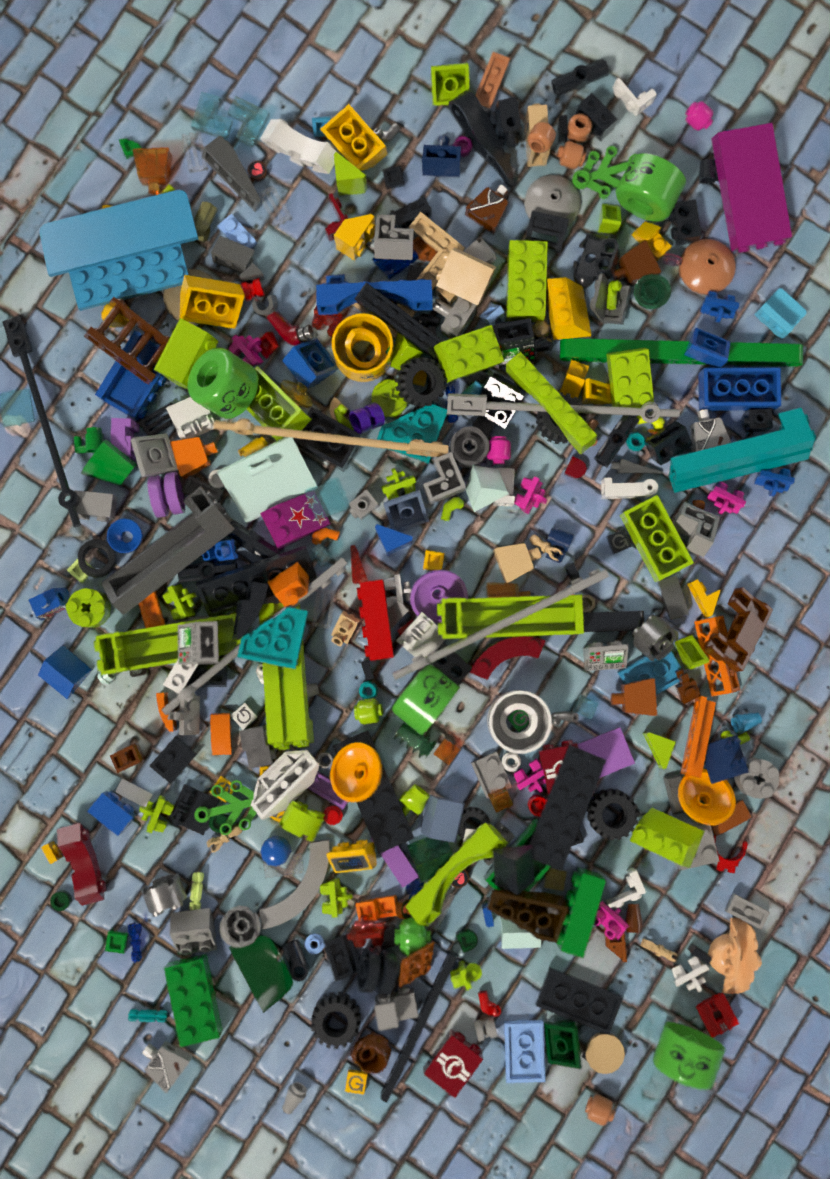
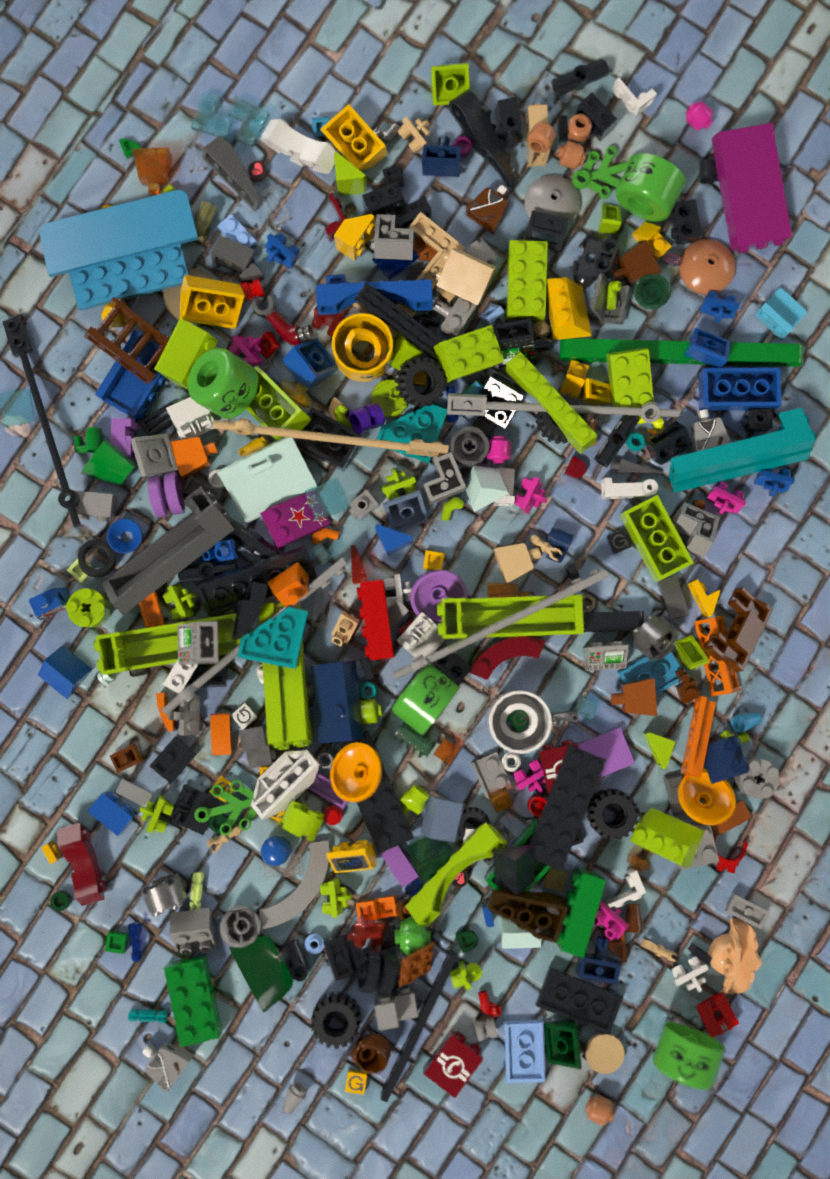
nougat plate [475,52,510,109] -> none
none -> blue hips [265,233,299,269]
none -> dark blue brick [311,661,364,743]
none -> black brick [362,181,404,219]
none -> tan hips [397,117,431,154]
none -> dark blue brick [575,936,621,985]
none -> clear orange plate [626,854,651,871]

